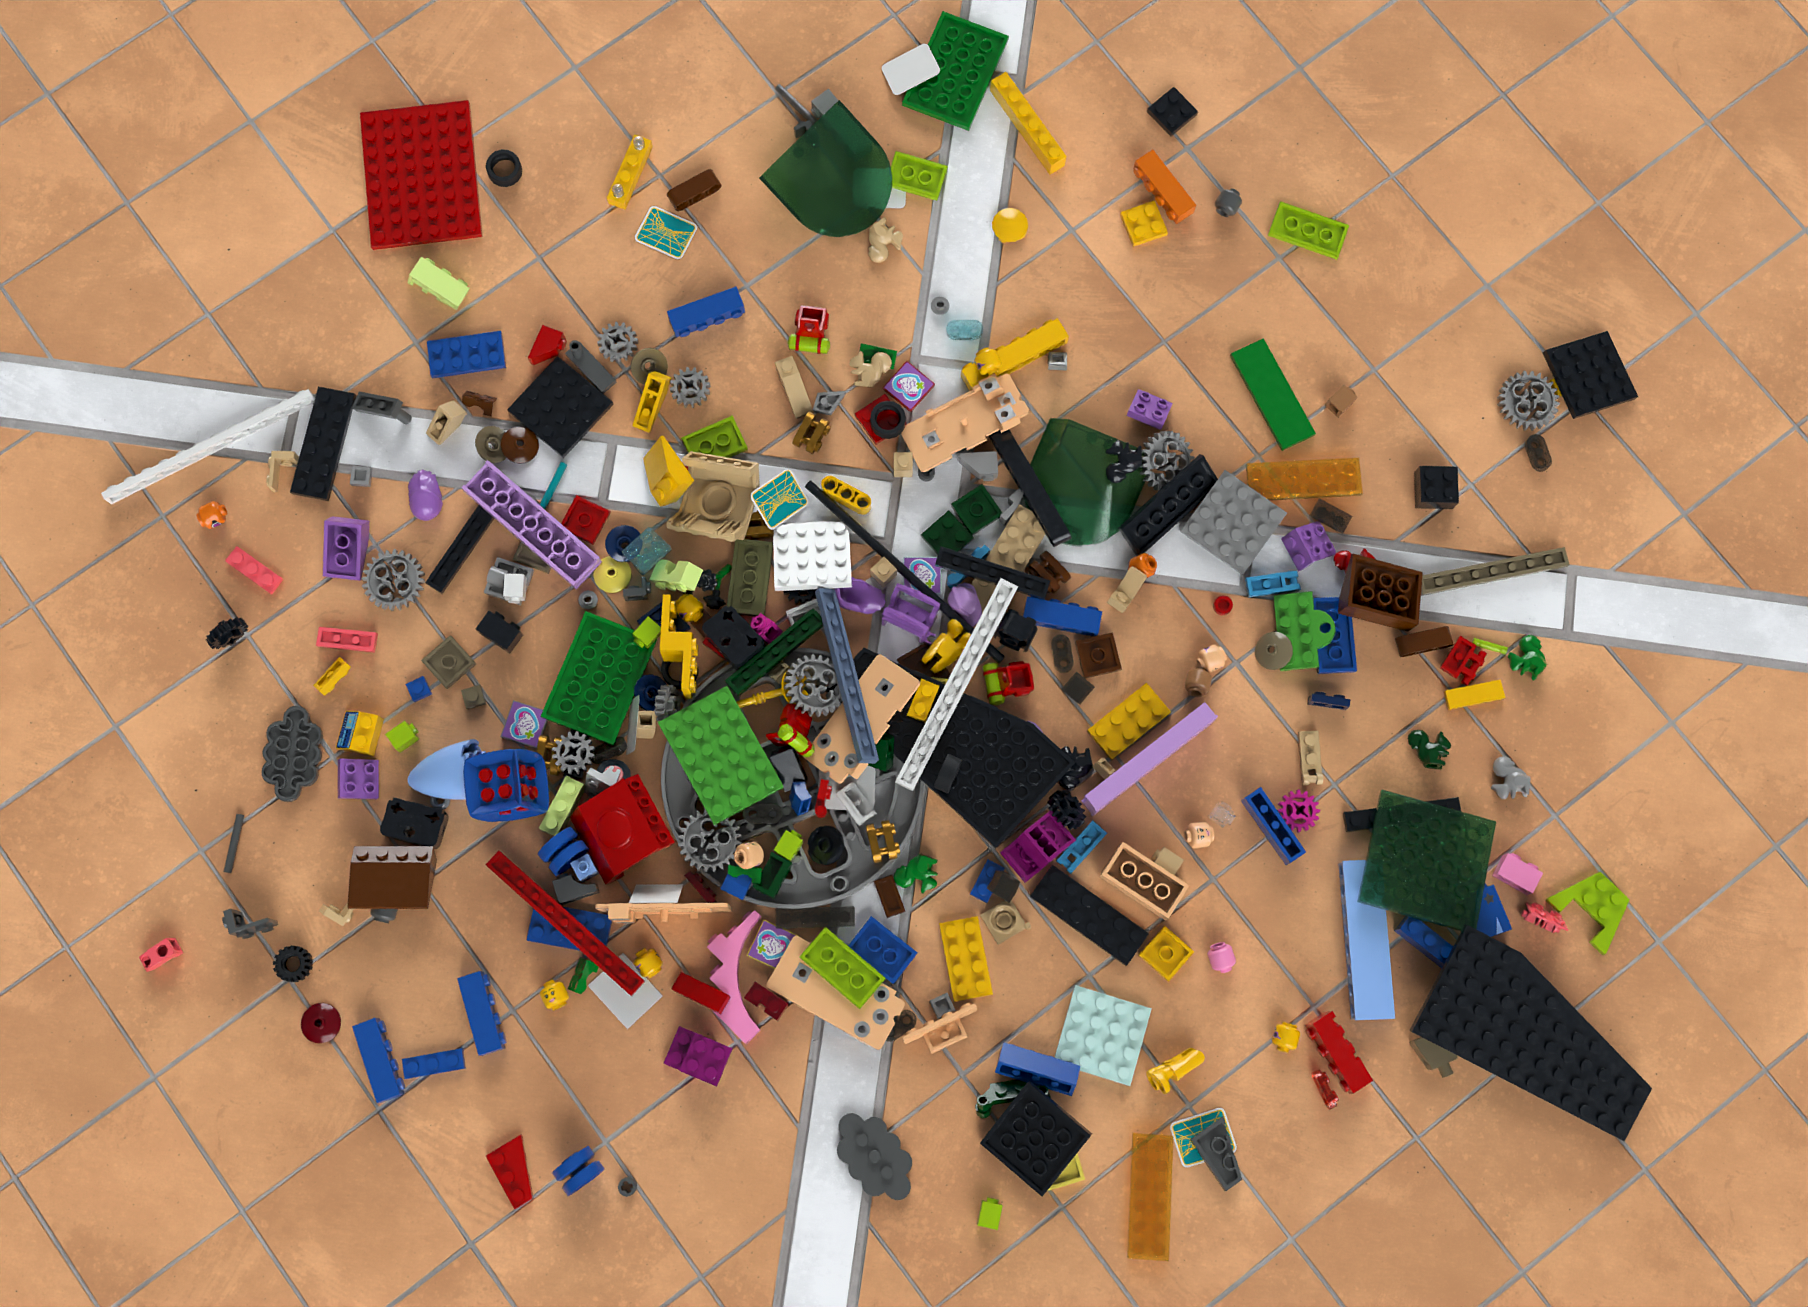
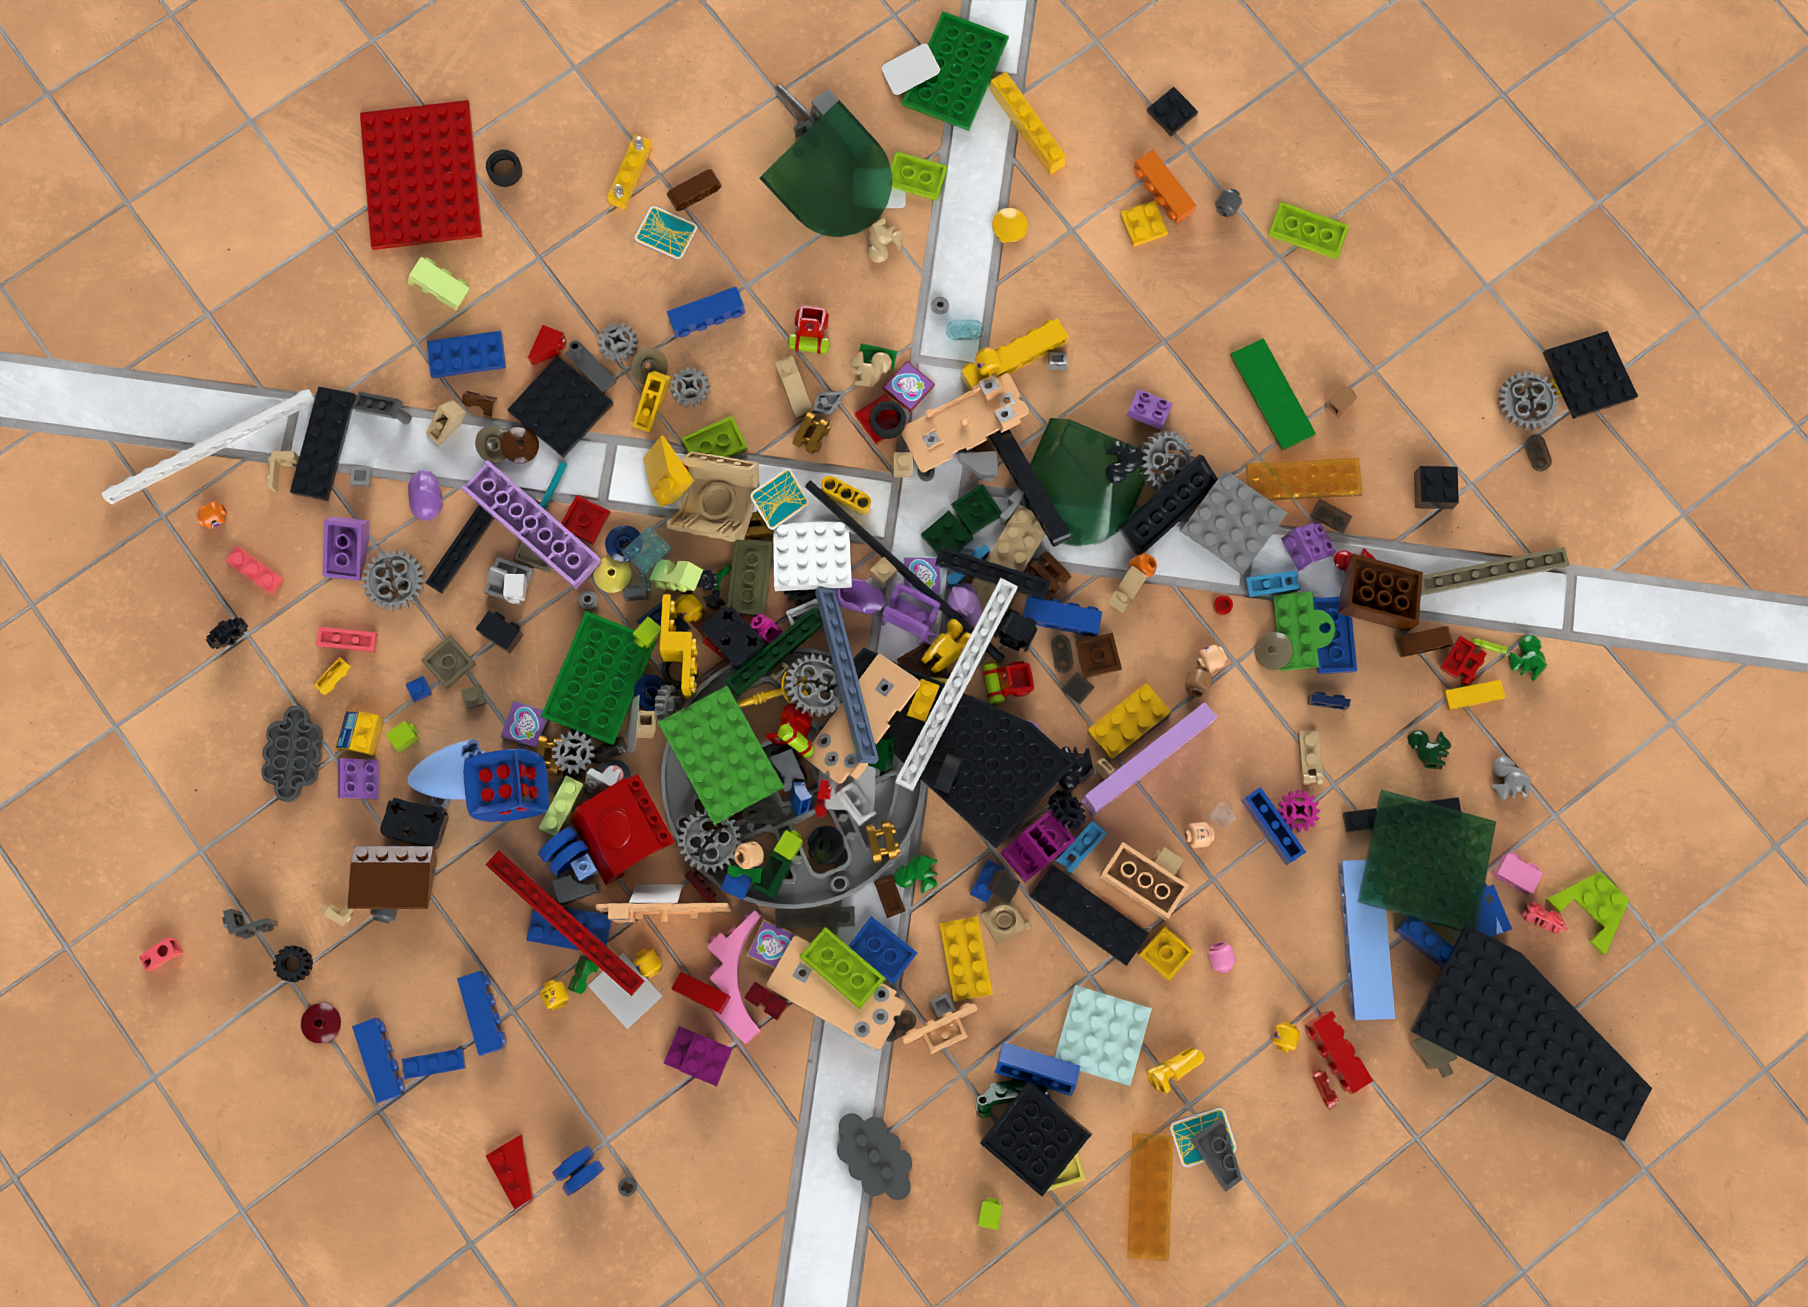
dark grey bar [223,814,244,873] -> none

